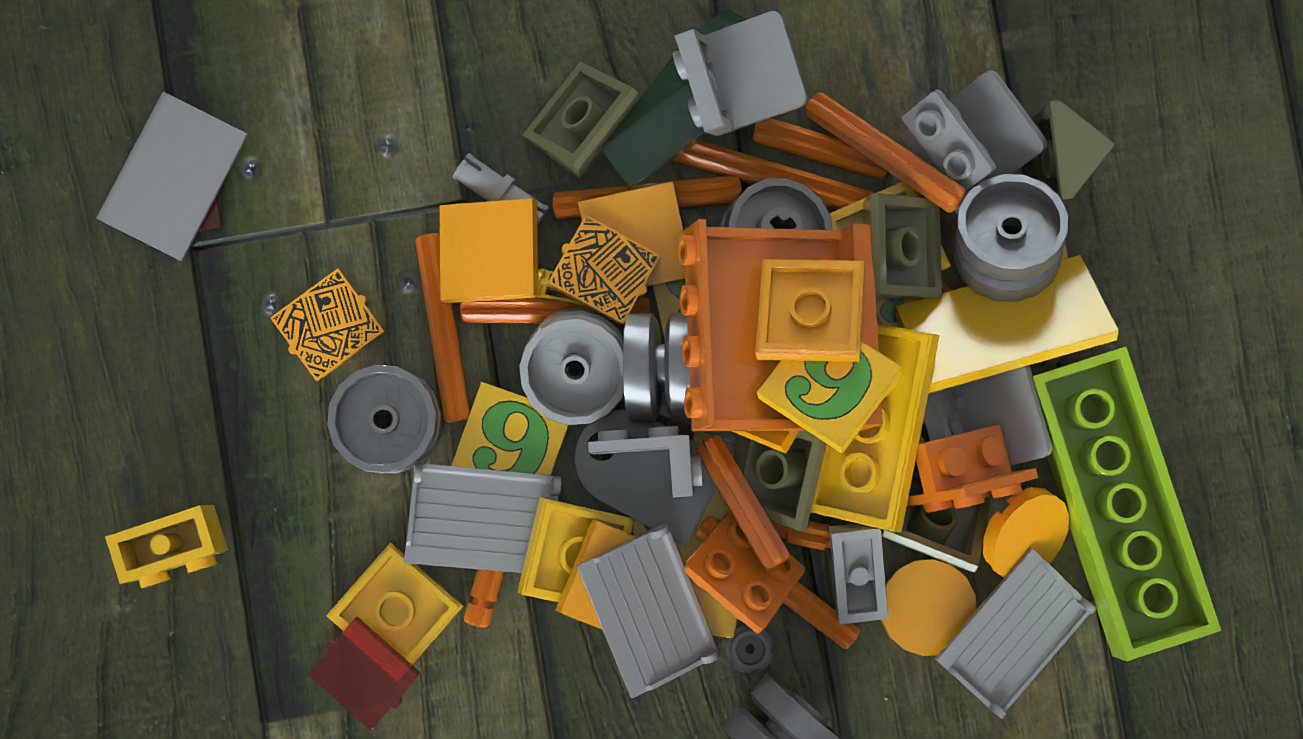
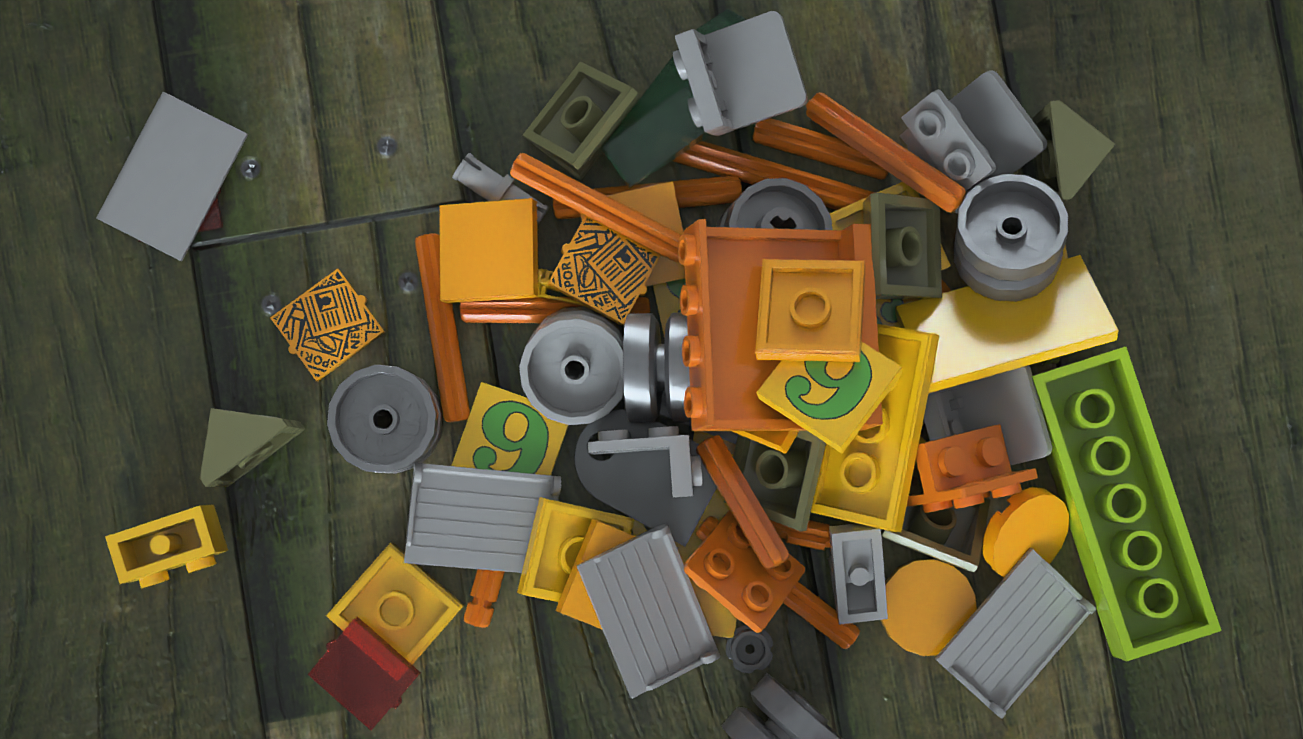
none -> olive slope [200,408,305,487]
none -> orange axle [510,153,681,262]

